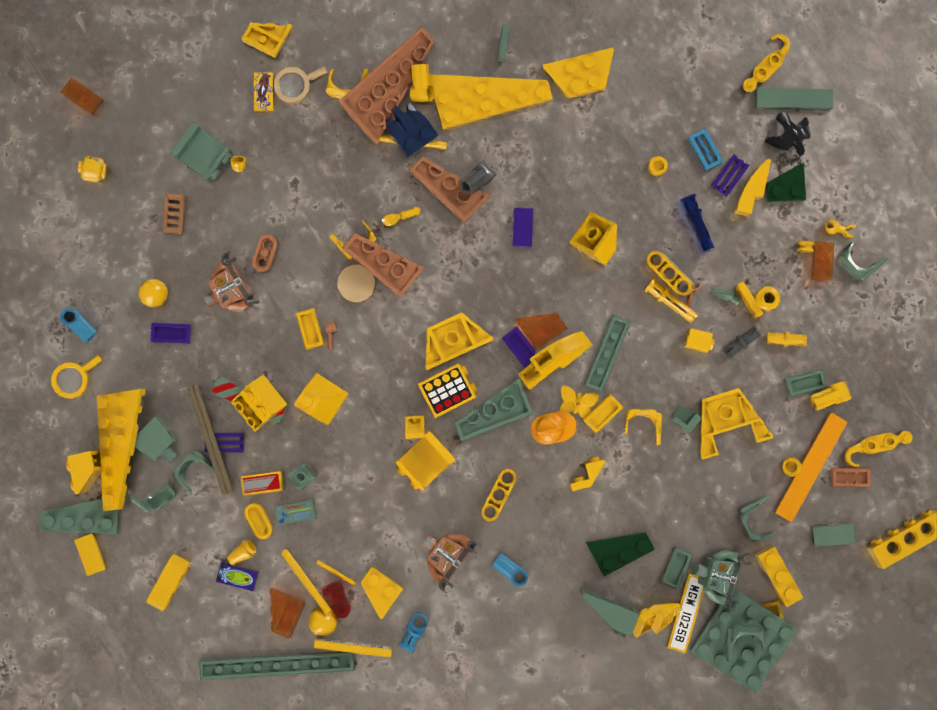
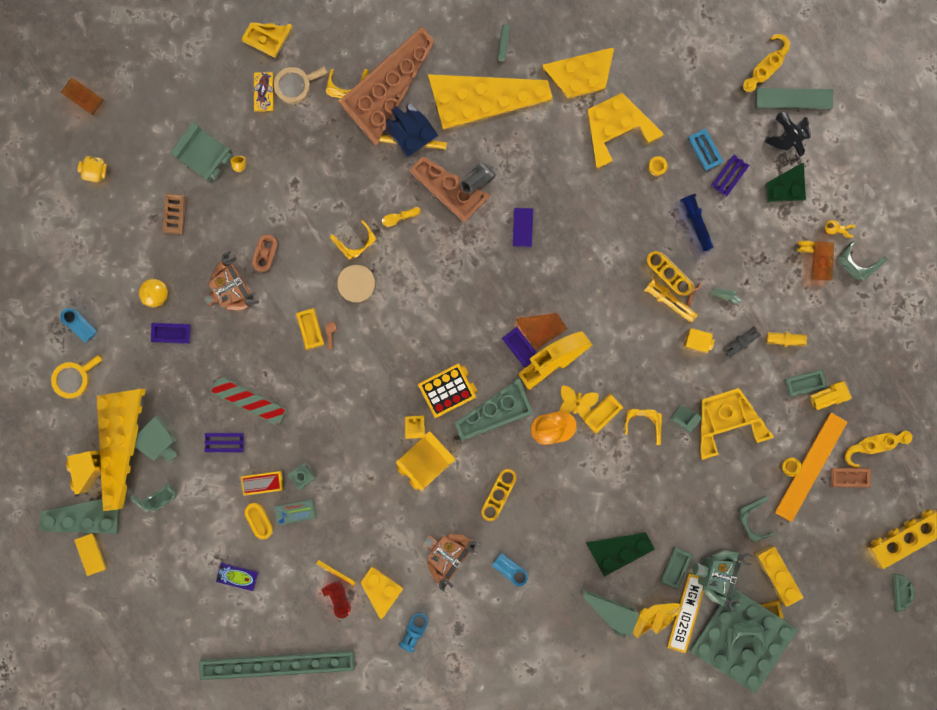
yellow beam [146,553,191,612] -> none
sand green helmet [173,451,214,493] -> none
dark tan axle [188,385,233,496] -> none
yellow cone [227,540,257,565] -> none
yellow slope [231,374,287,432] -> none
clear orange wing [269,588,305,639] -> none
yellow bar [281,549,332,615] -> none
yellow slope [294,373,349,425] -> none
yellow hair [308,607,338,637] -> none
yellow tile [314,638,393,658] -> none
nougat wing [342,233,424,297] -> none
yellow piece [410,64,435,102] -> none
yellow wing [426,312,494,371] -> none
yellow slope [569,211,617,266] -> none
yellow slope [569,456,605,491] -> none
sand green tile [584,315,631,393] -> none
yellow slope [733,159,771,216] -> none
yellow tile [734,281,764,318] -> none
yellow head [753,286,780,312] -> none
sand green slope [813,523,856,546] -> none
none -> yellow wing [587,93,664,169]
none -> sand green tile [892,573,915,612]

